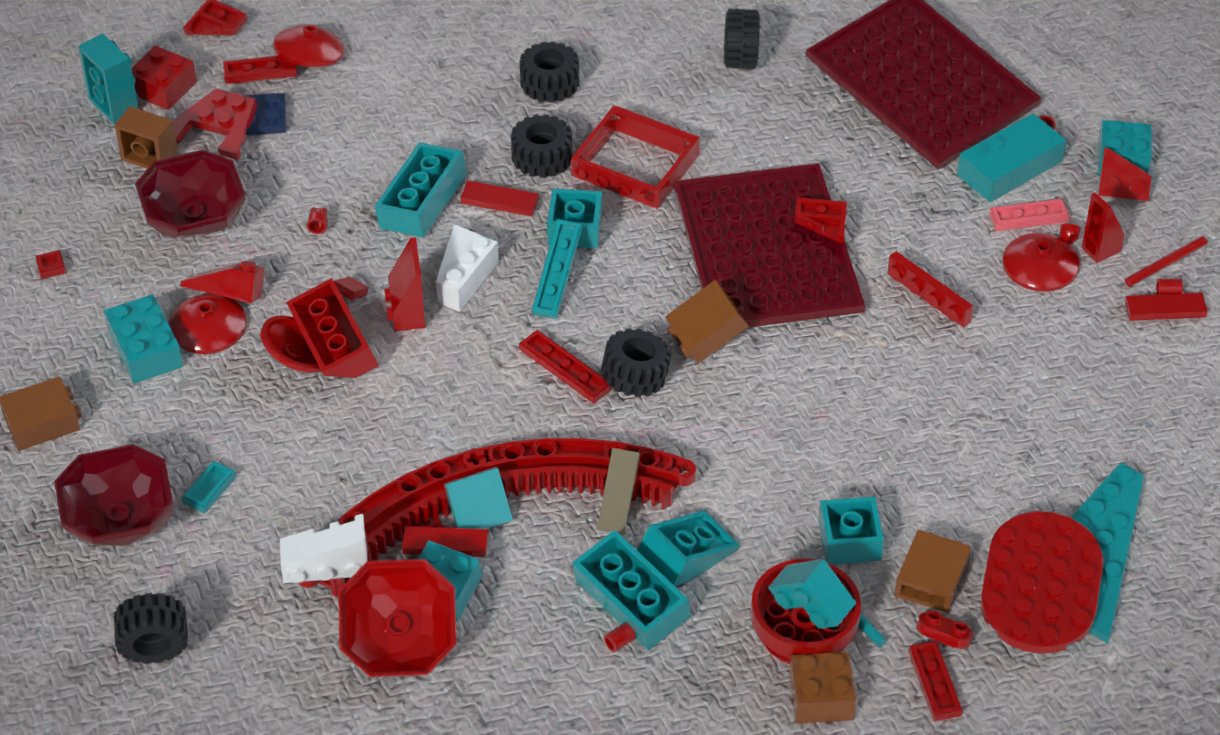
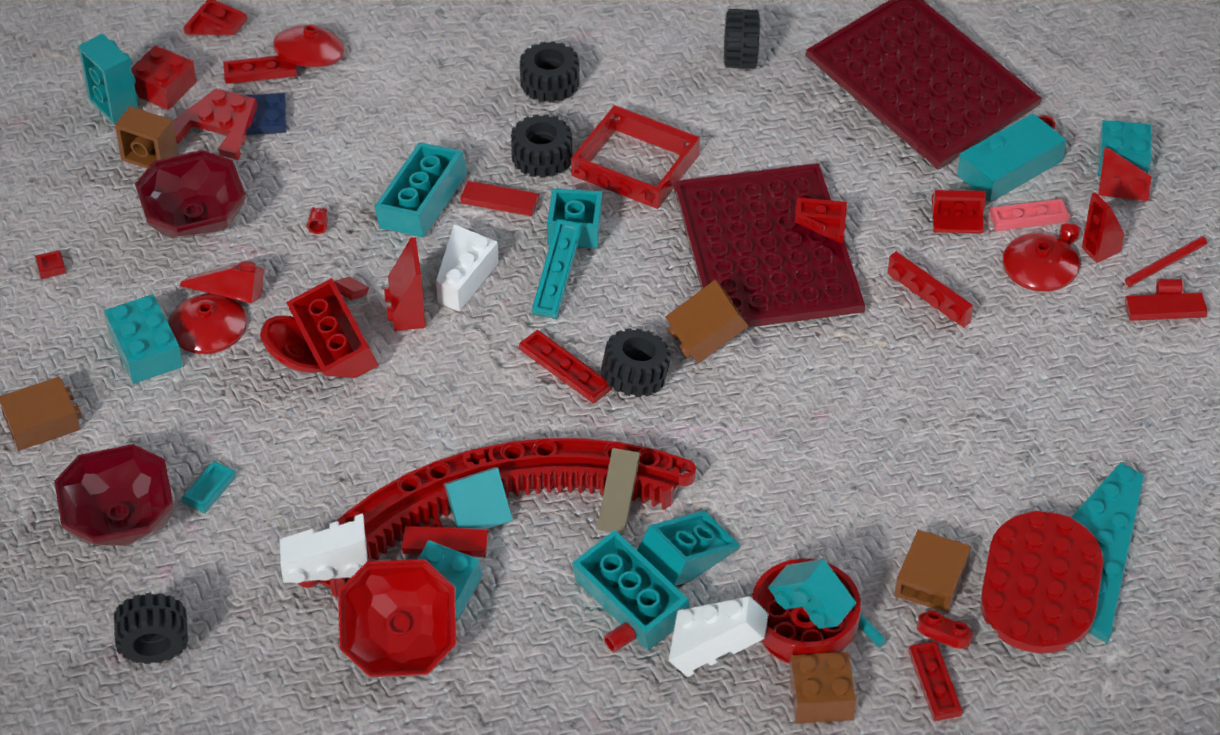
teal brick [818,497,884,564] -> none
none -> white wedge [669,597,768,677]
none -> red bracket [931,190,986,234]

